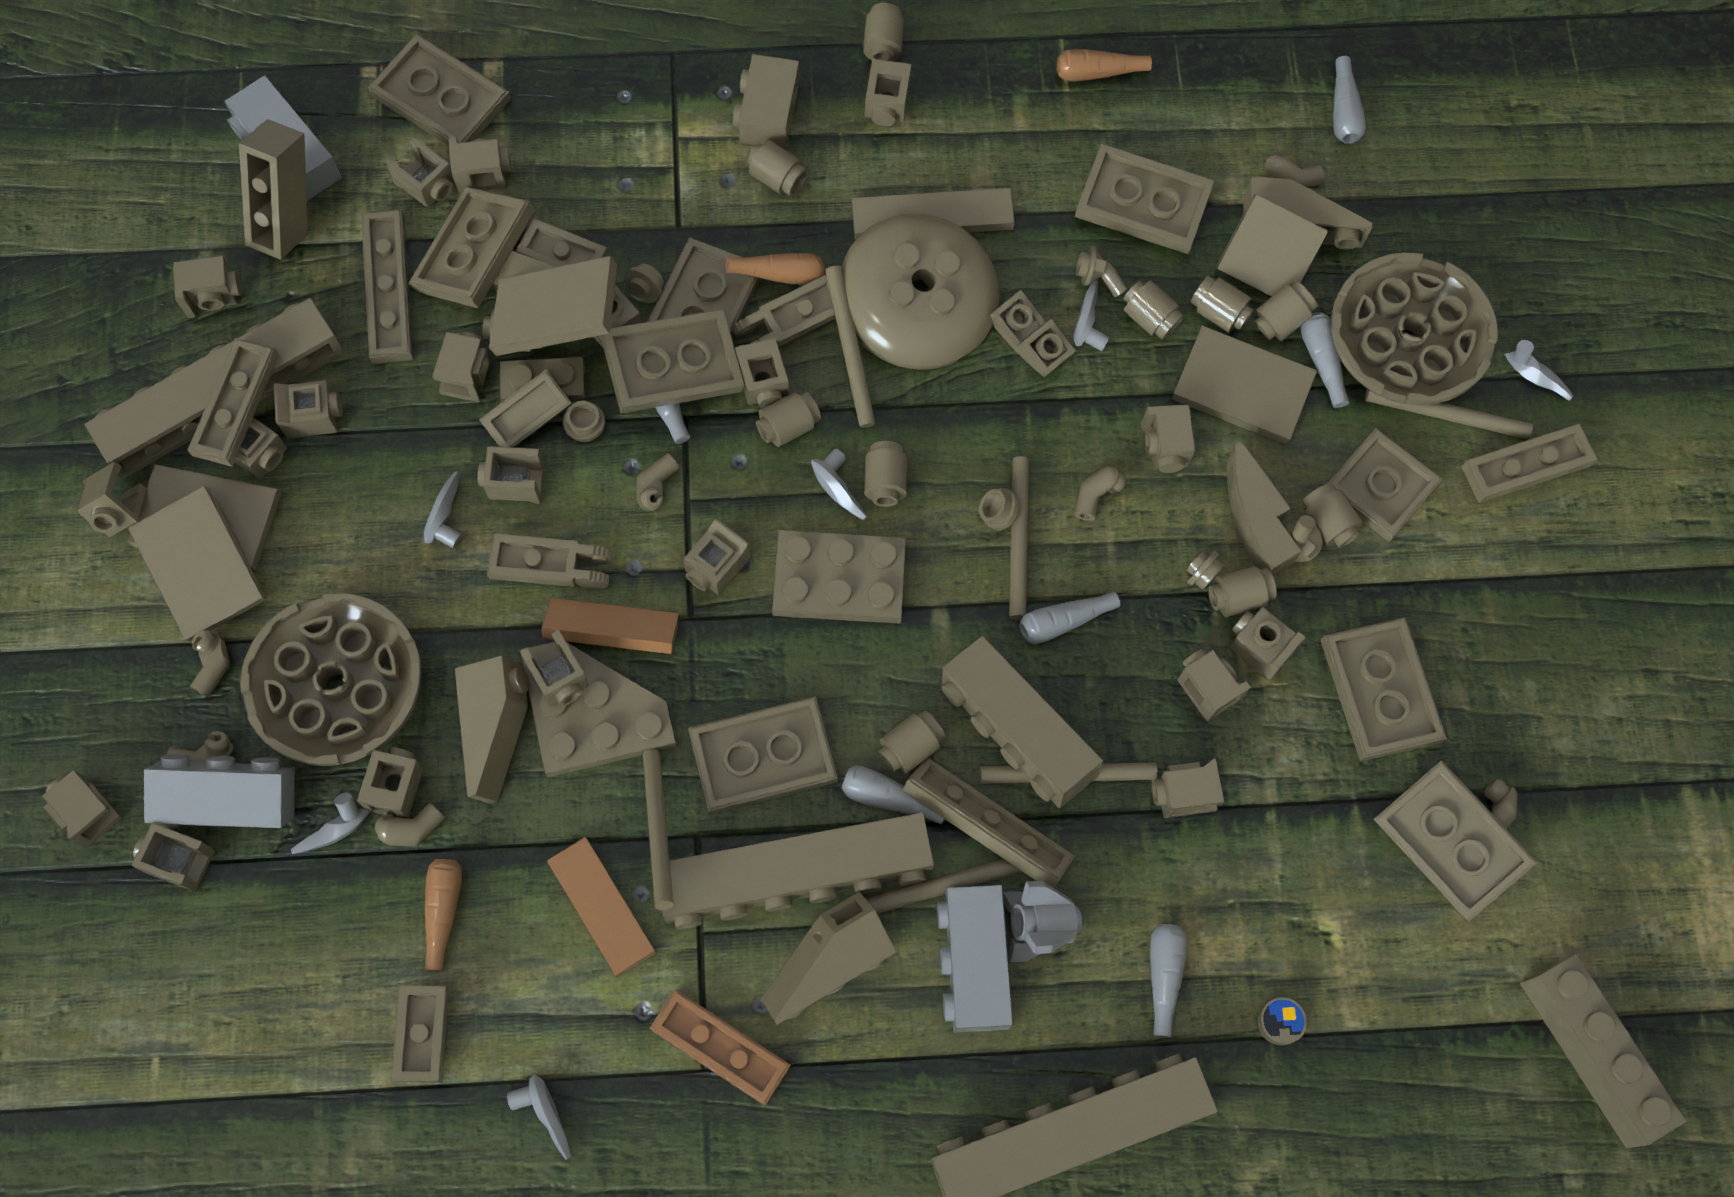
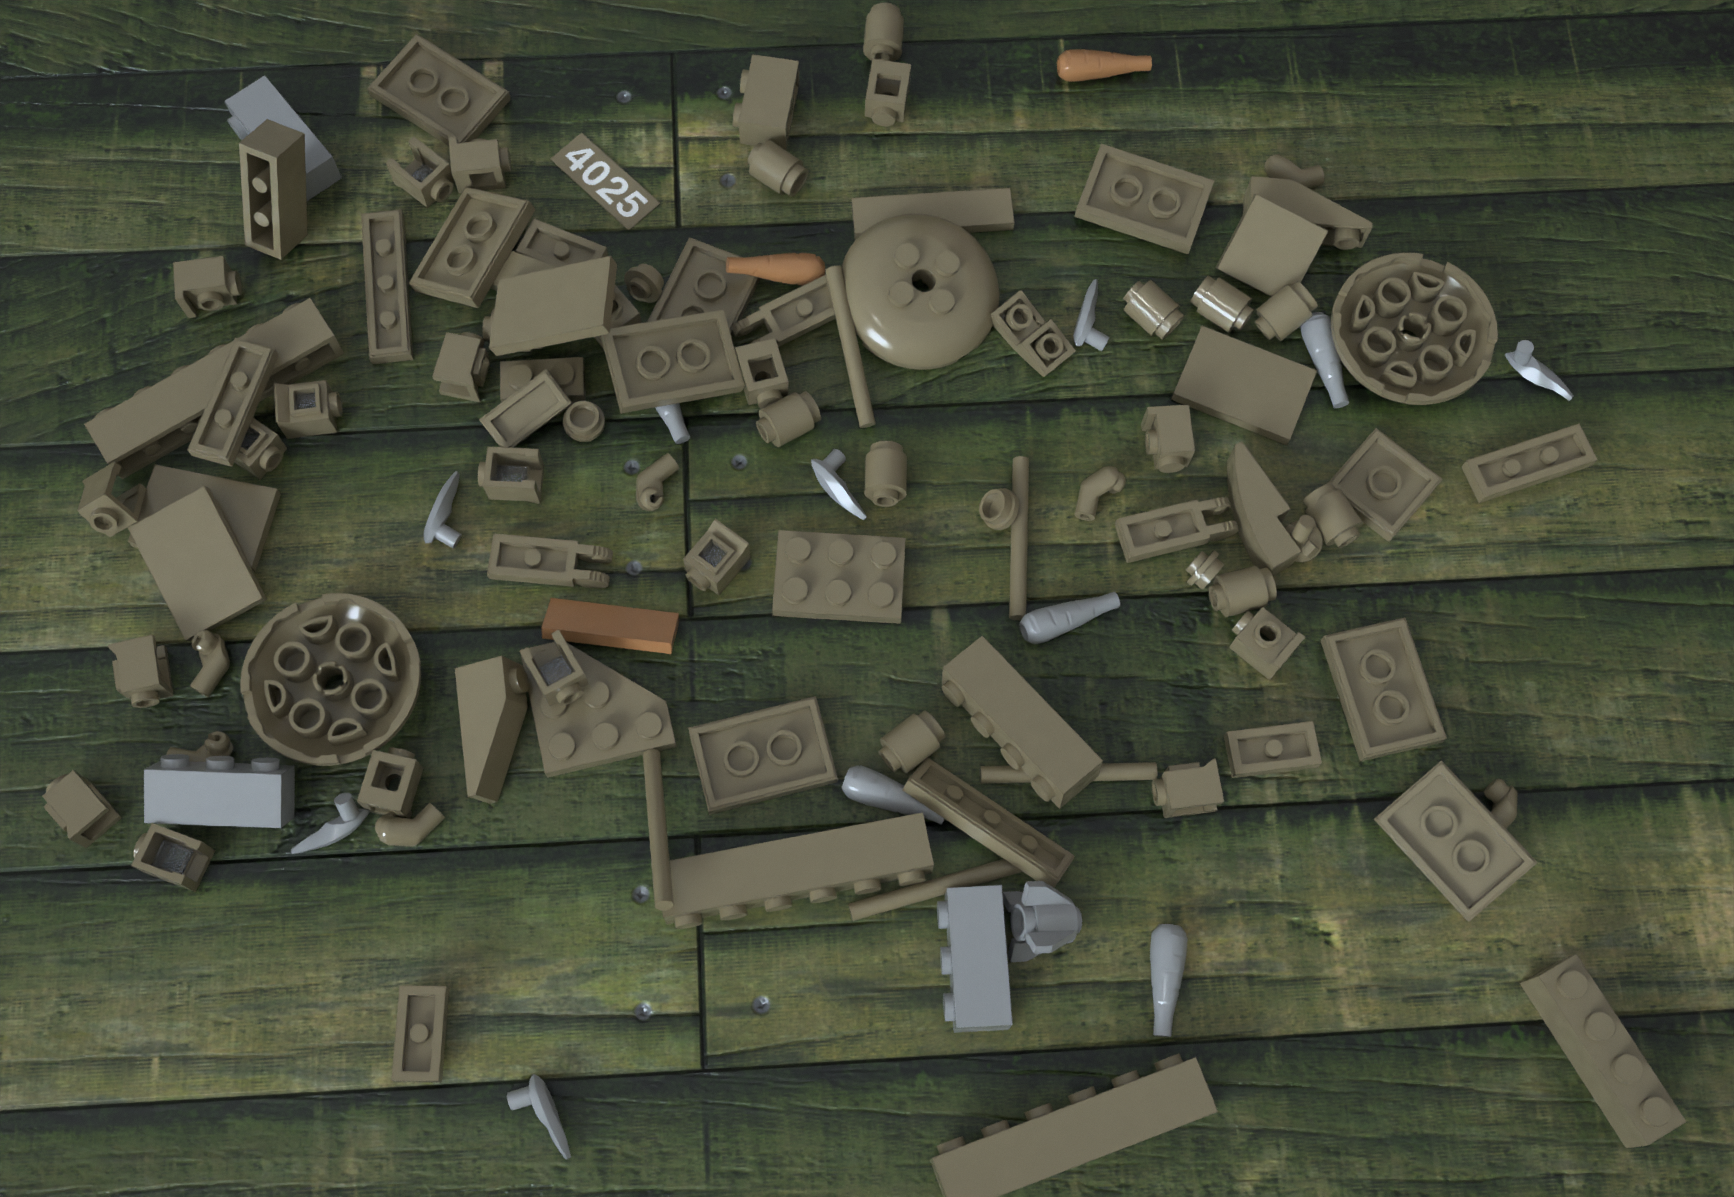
medium nougat piece [424,859,462,971] -> none
medium nougat tile [547,837,656,978] -> none
medium nougat tile [649,989,791,1107] -> none
dark tan slope [761,892,896,1025] -> none
dark tan plate [1076,245,1128,298] -> none
dark tan brick [1177,648,1251,722] -> none
tile [1258,997,1307,1046] -> none
light grey piece [1333,56,1366,144] -> none
dark tan bar [1365,389,1533,440] -> none
none -> dark tan window [108,634,174,708]
none -> dark tan sticker [550,132,660,230]
none -> dark tan hinge [1115,497,1239,563]
none -> dark tan plate [1224,721,1322,778]

